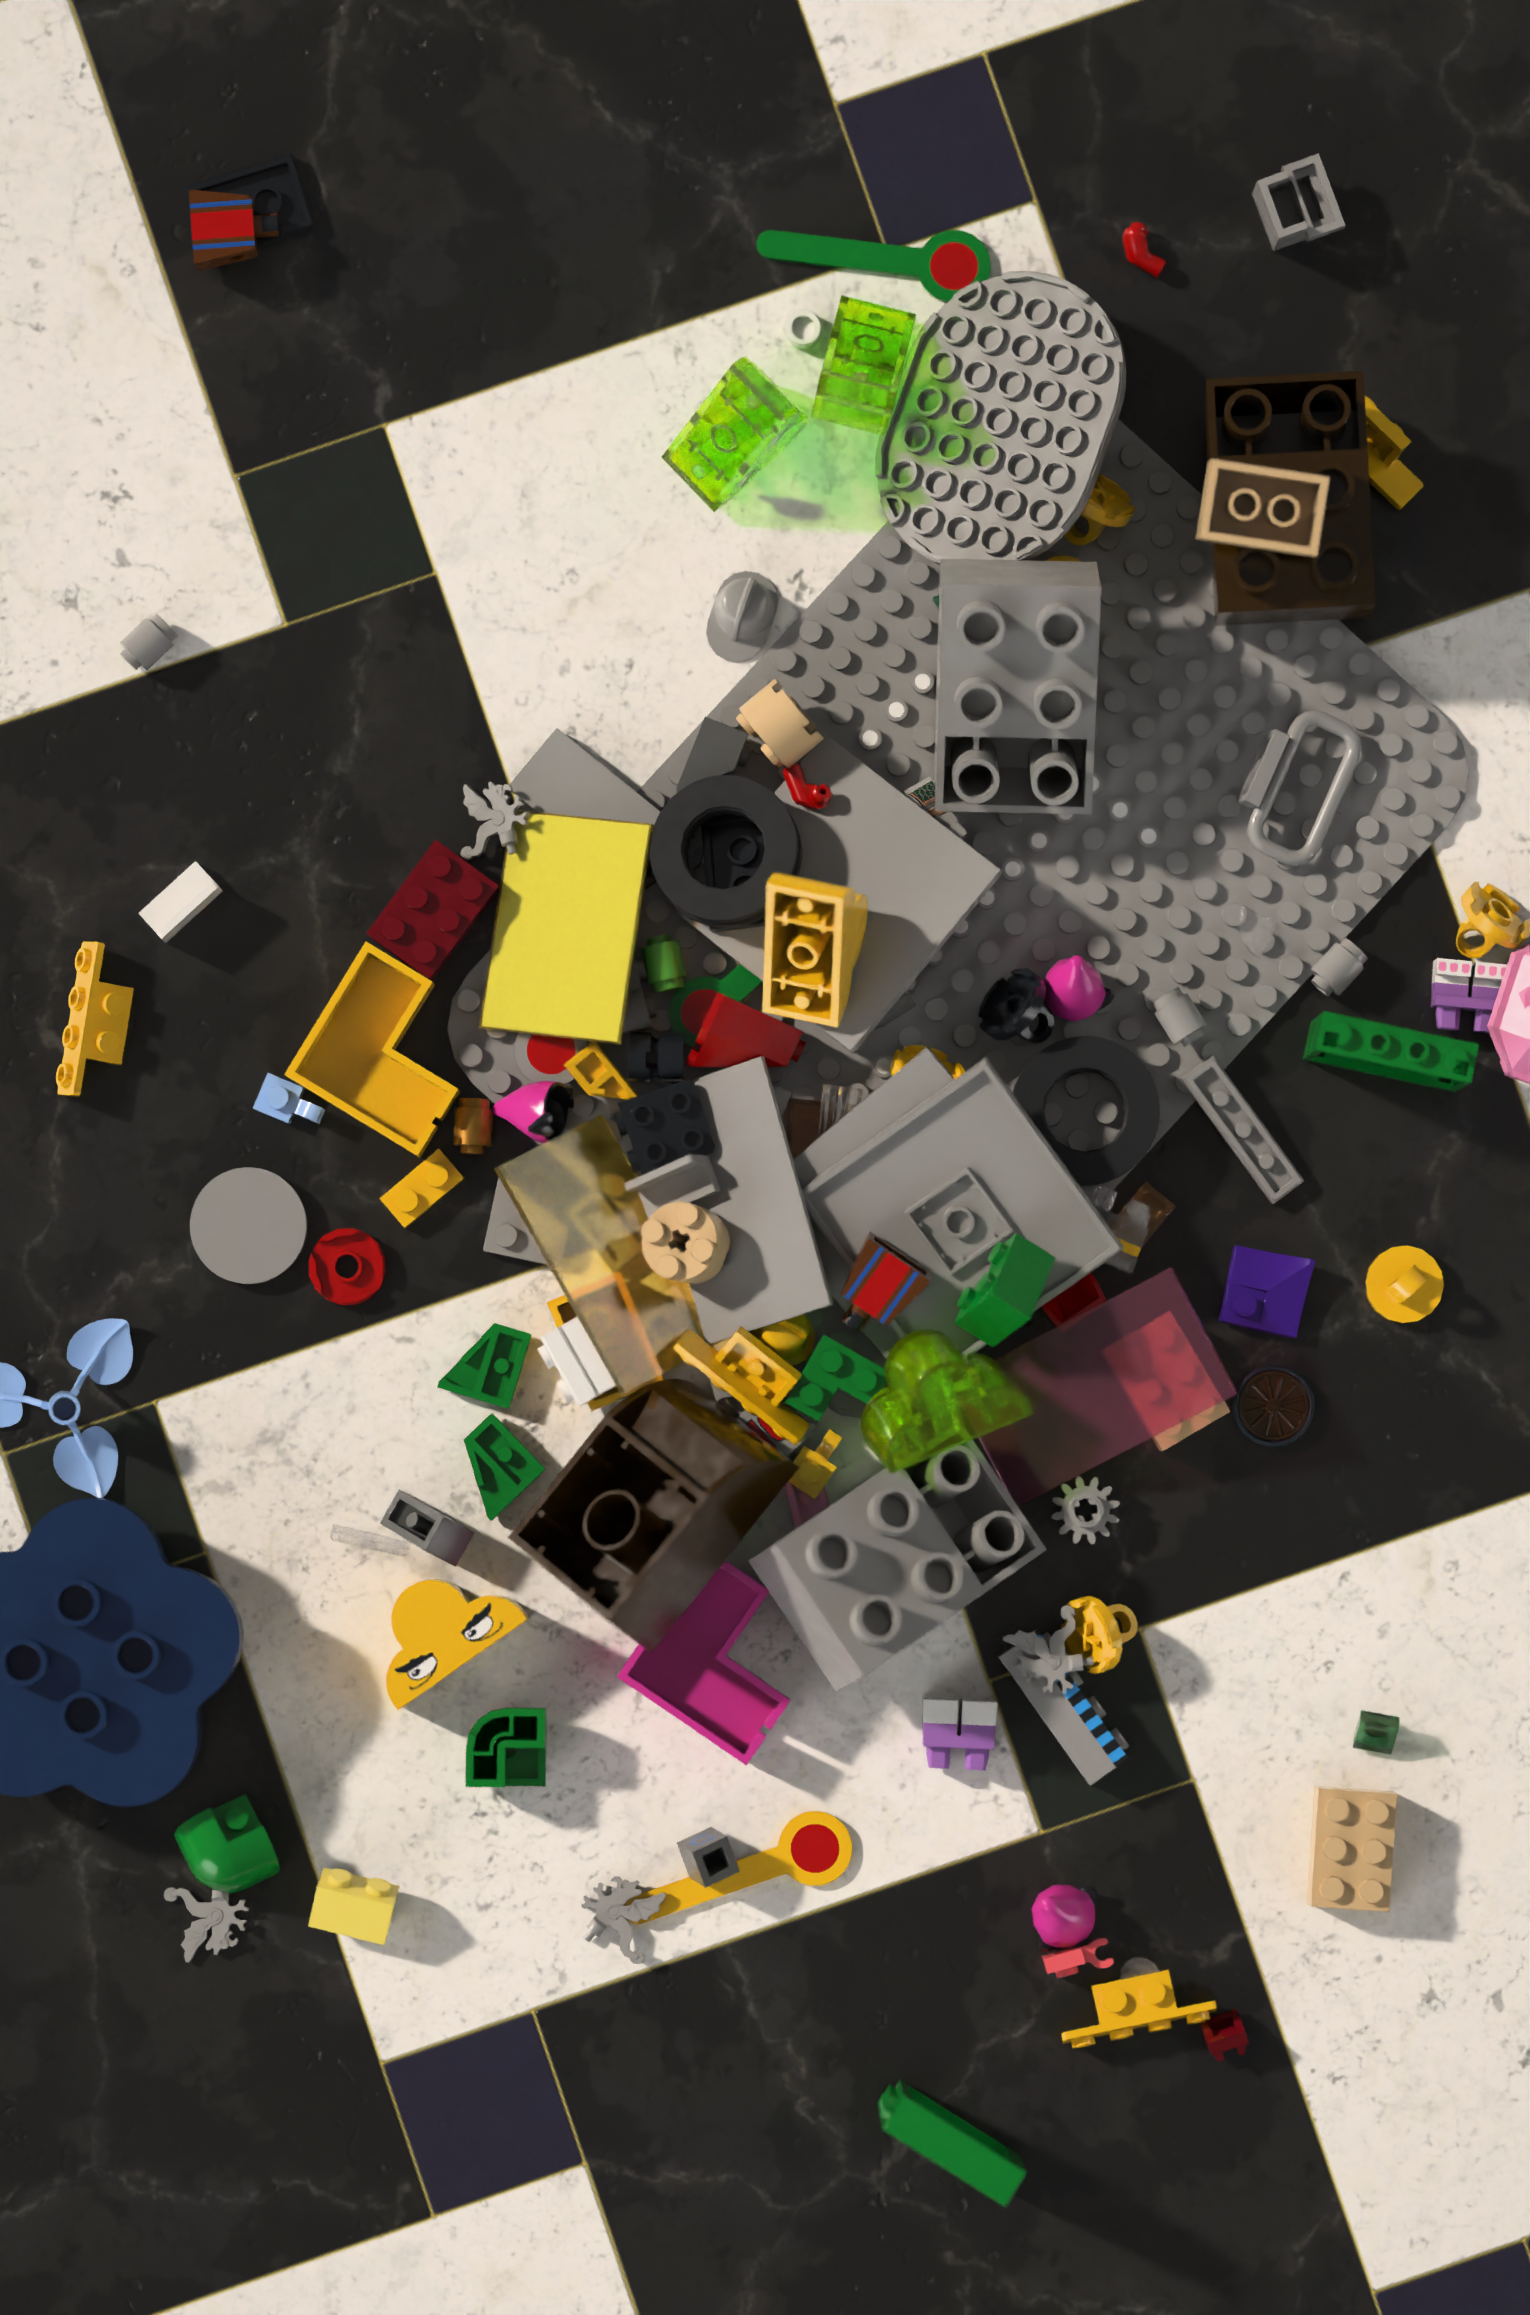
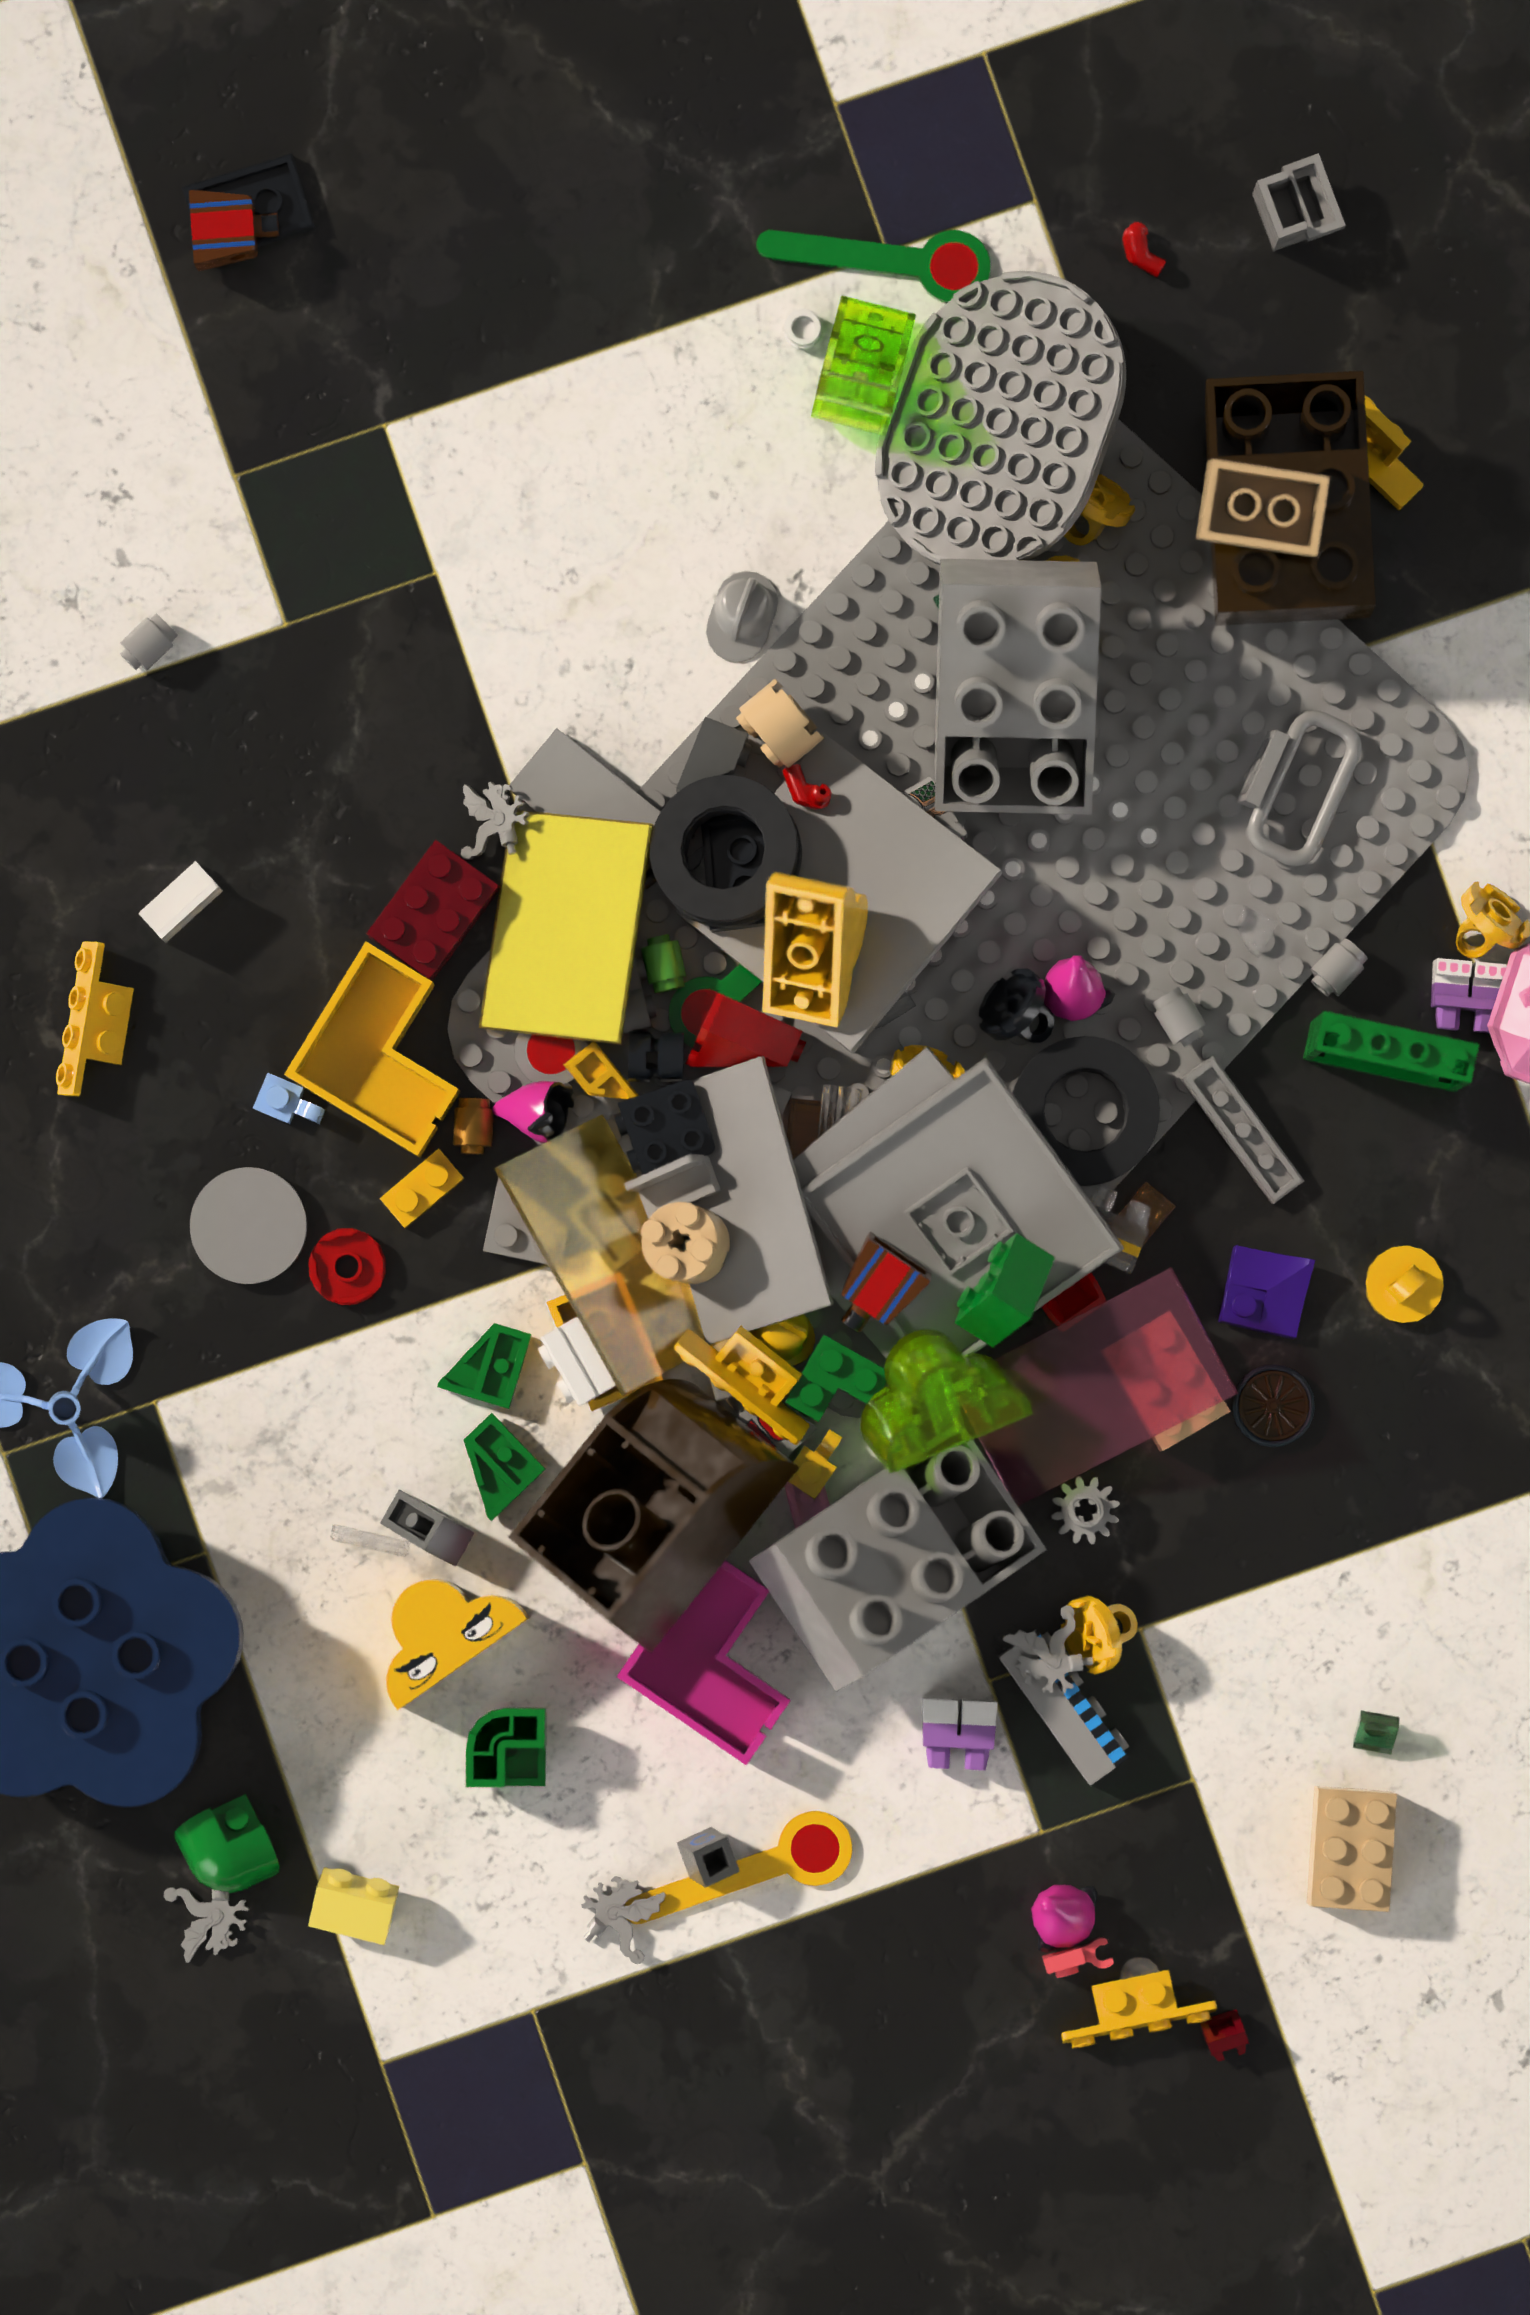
clear neon green brick [661,356,808,512] -> none
green window [877,2080,1027,2206] -> none

